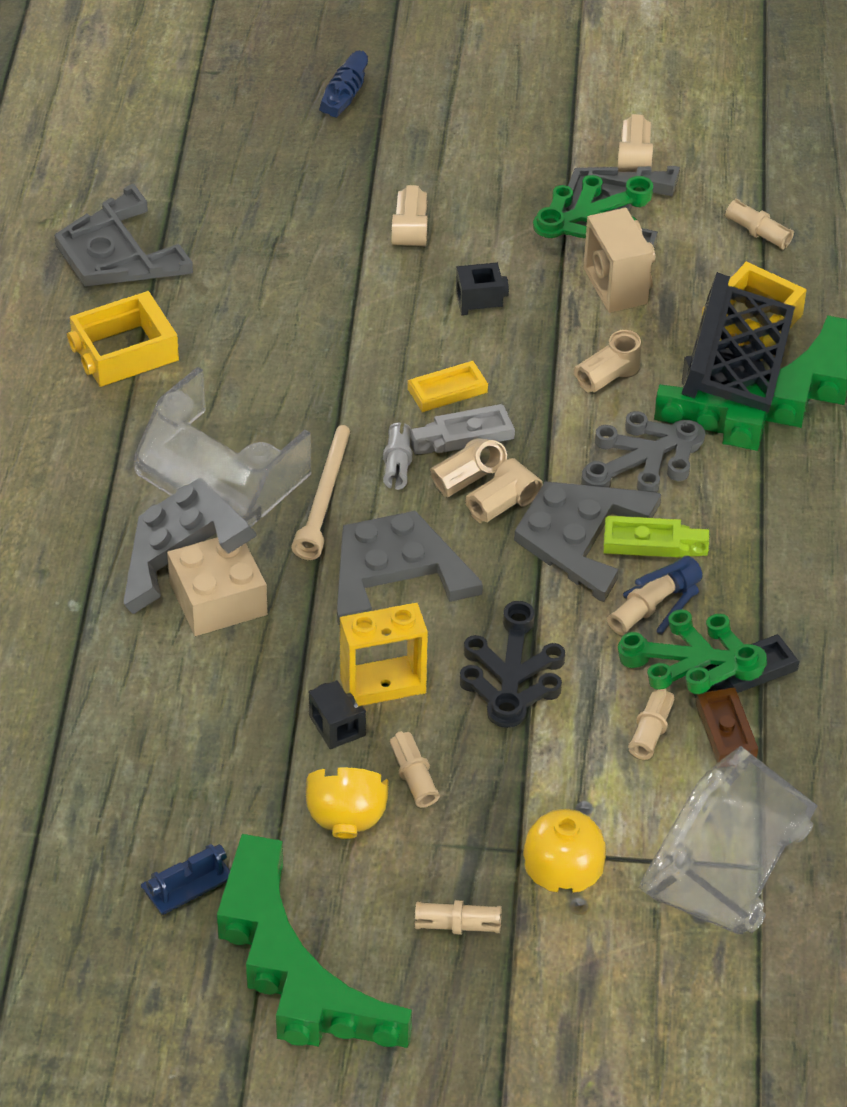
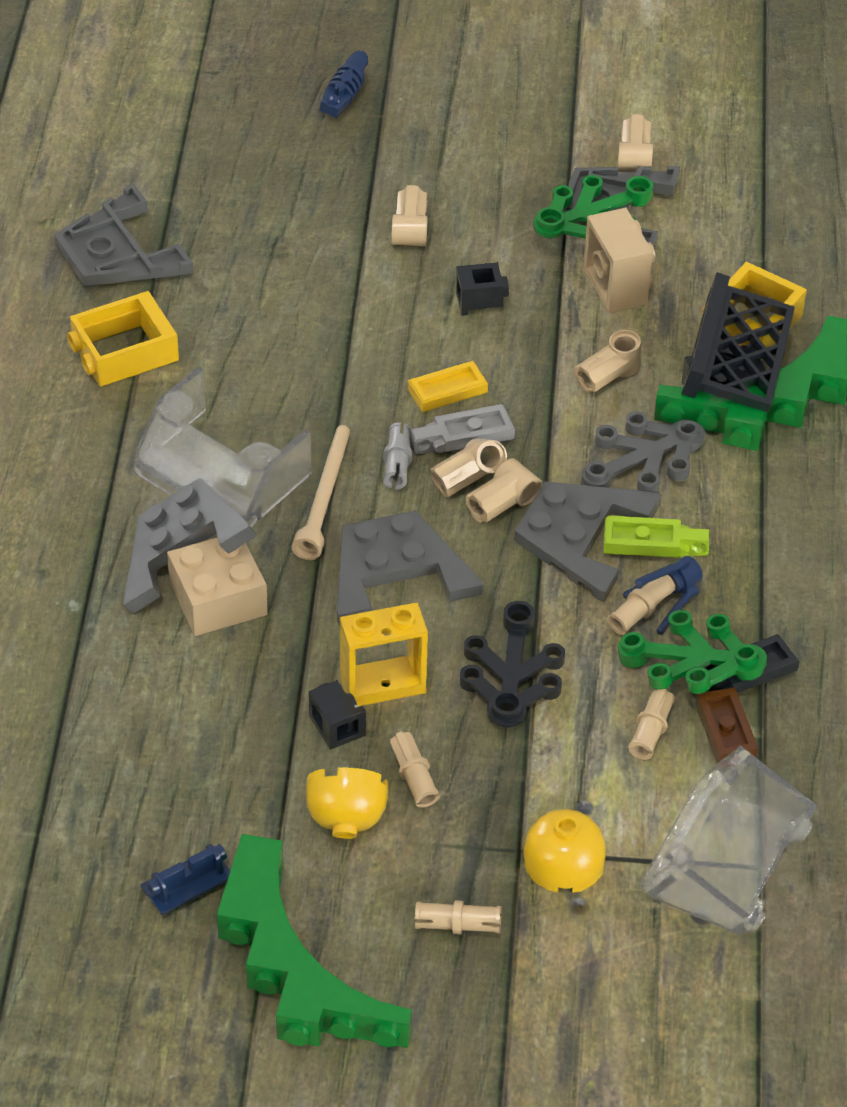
tan pin [725,198,794,250] -> none

